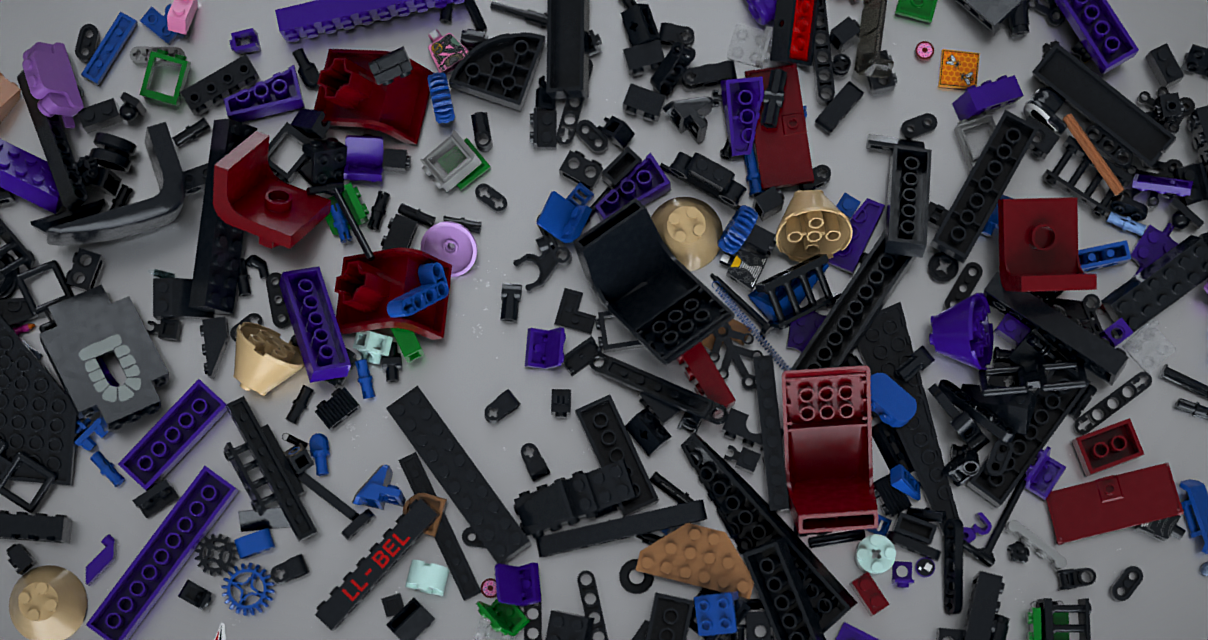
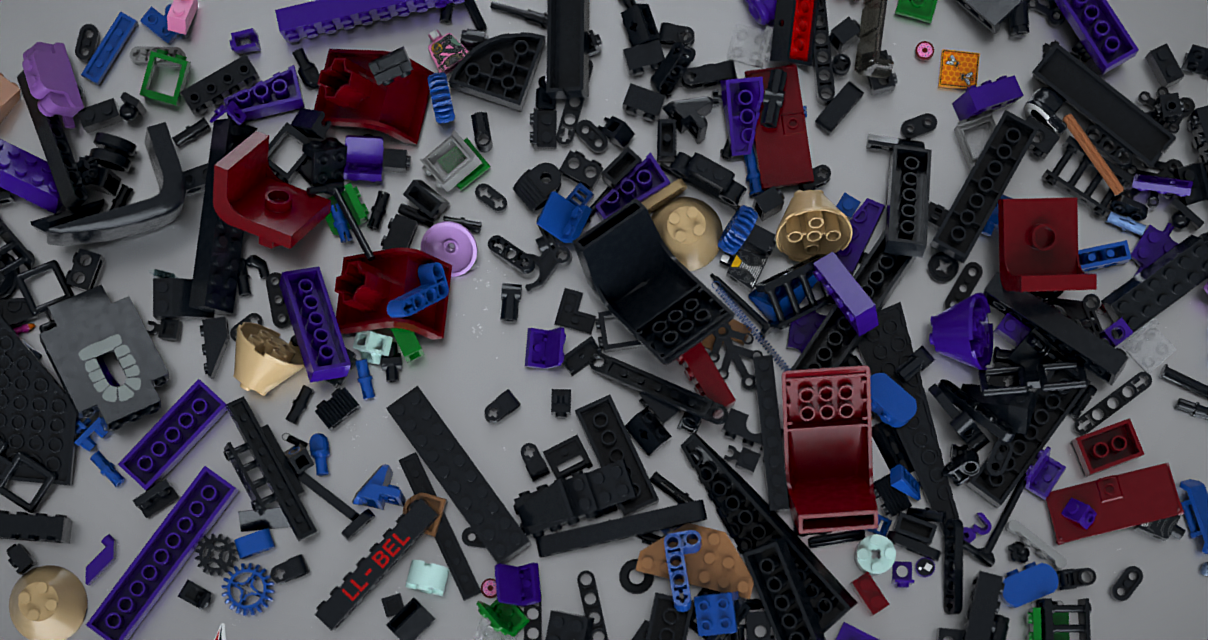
none -> dark purple bracket [210,100,247,126]
none -> black piece [403,180,449,218]
none -> black beam [488,235,535,274]
none -> black piece [513,163,561,212]
none -> black plate [543,435,593,480]
none -> tan beam [641,179,687,214]
none -> black brick [657,119,677,162]
none -> blue beam [664,530,702,612]
none -> dark purple wedge [813,252,879,337]
none -> blue brick [999,562,1058,608]
none -> dark purple bracket [1061,497,1097,529]

